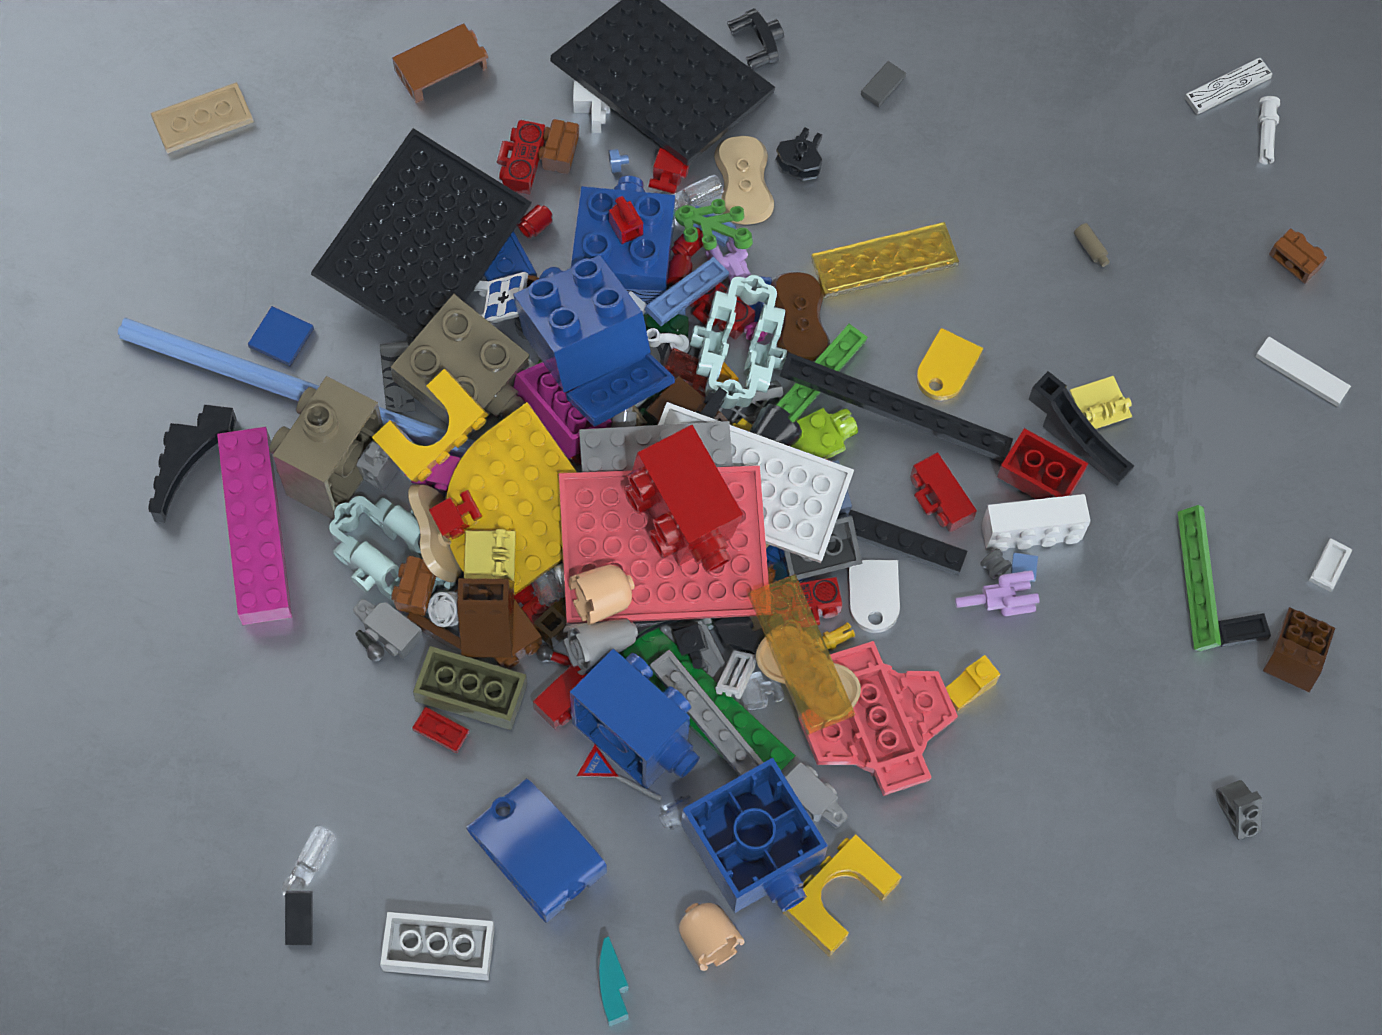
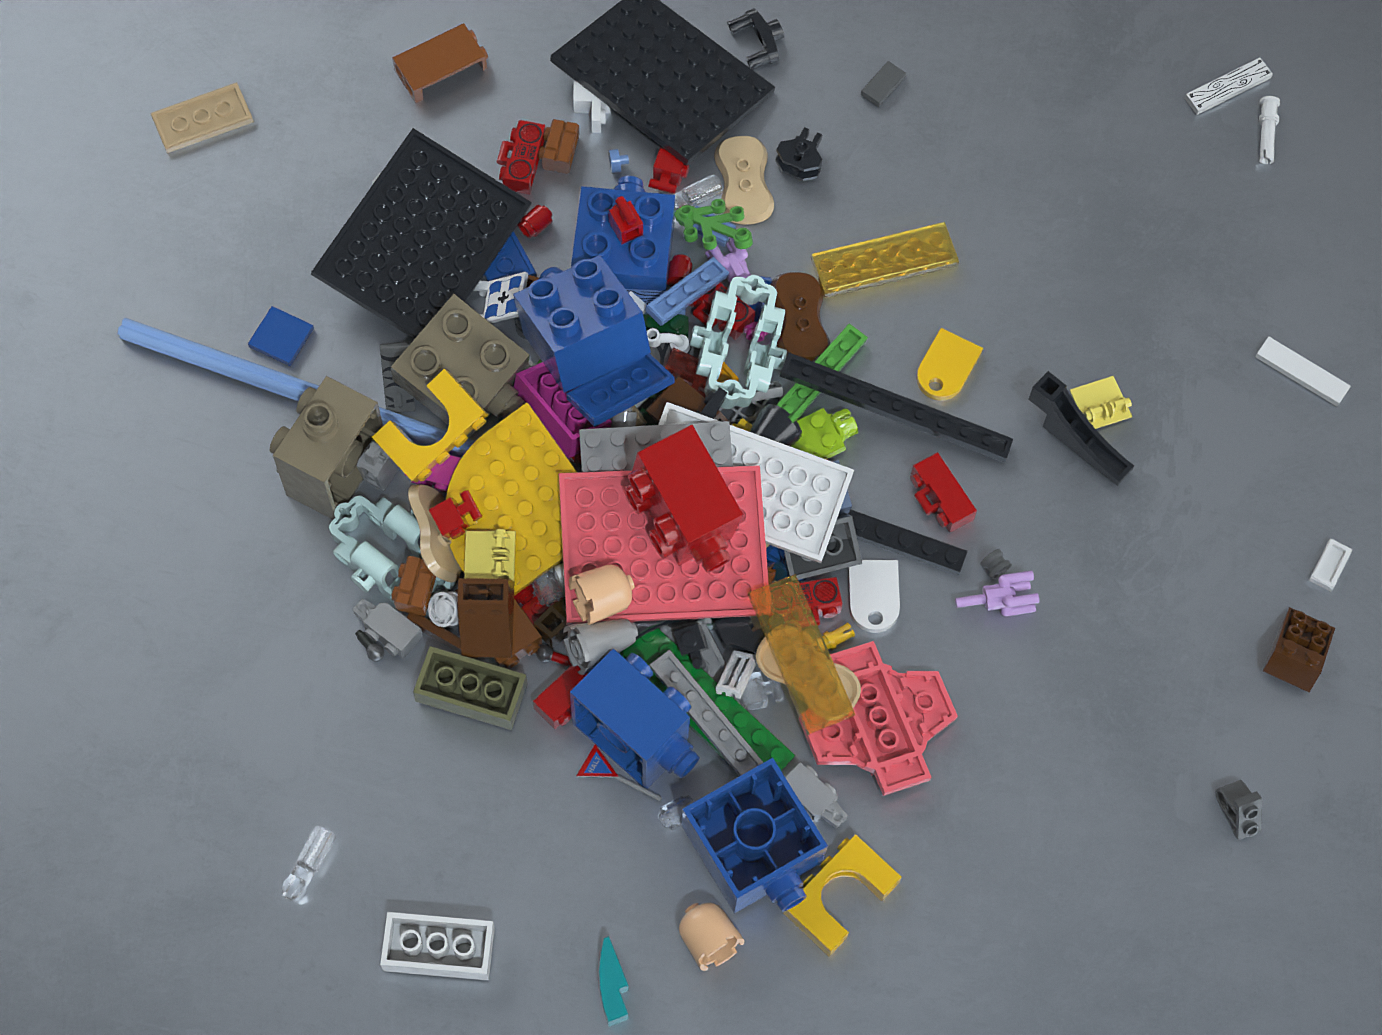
black arch [148,405,236,523] -> none
dark pink brick [217,427,292,625] -> none
black tile [285,891,313,945] -> none
red plate [412,707,470,754] -> none
blue panel [466,778,607,923] -> none
red brick [671,227,703,259] -> none
yellow arch [946,655,1001,712] -> none
white brick [981,494,1090,552] -> none
red brick [997,428,1088,499] -> none
medium blue tile [1011,553,1038,582] -> none
dark tan cylinder [1074,223,1110,267] -> none
bright green plate [1178,505,1221,652] -> none
black tile [1218,613,1271,647] -> none
dark orange brick [1269,228,1327,284] -> none

